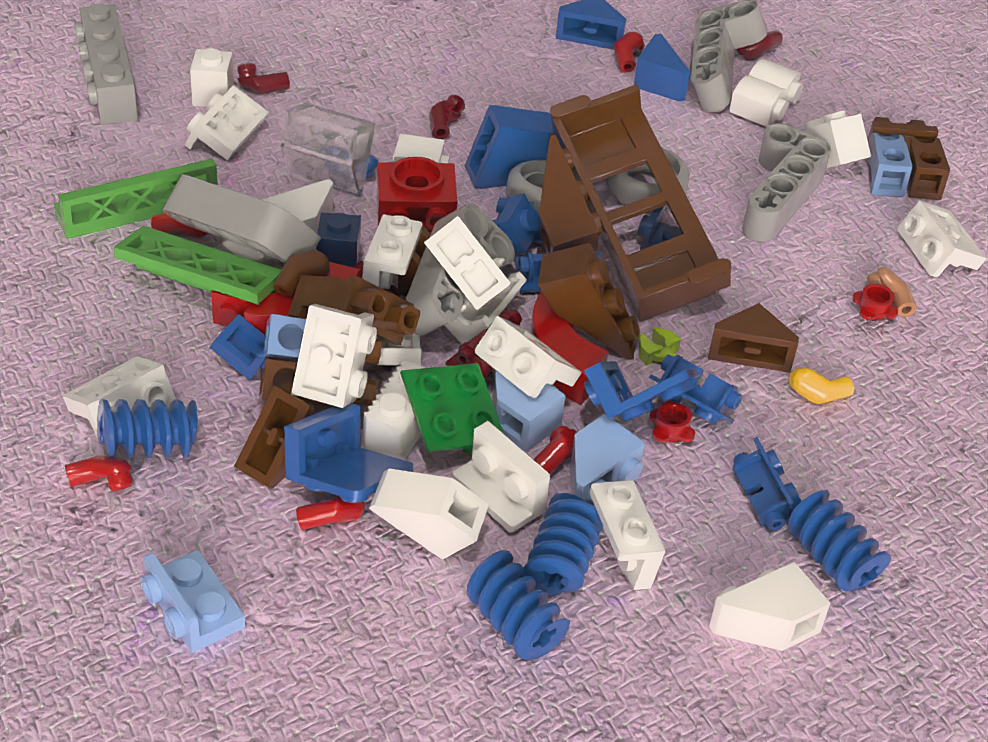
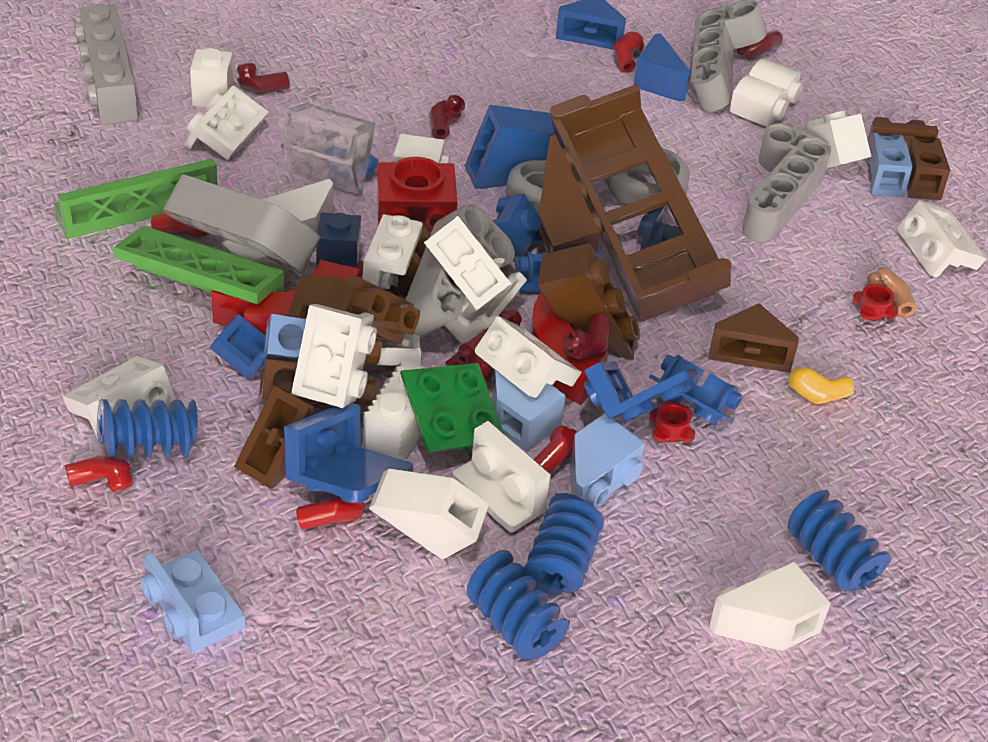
reddish brown arm [273,250,330,297] -> none
white bracket [589,480,665,590] -> none
lime bar [638,327,702,385] -> none
blue hinge [732,437,801,531] -> none
none -> dark red arm [563,314,611,361]

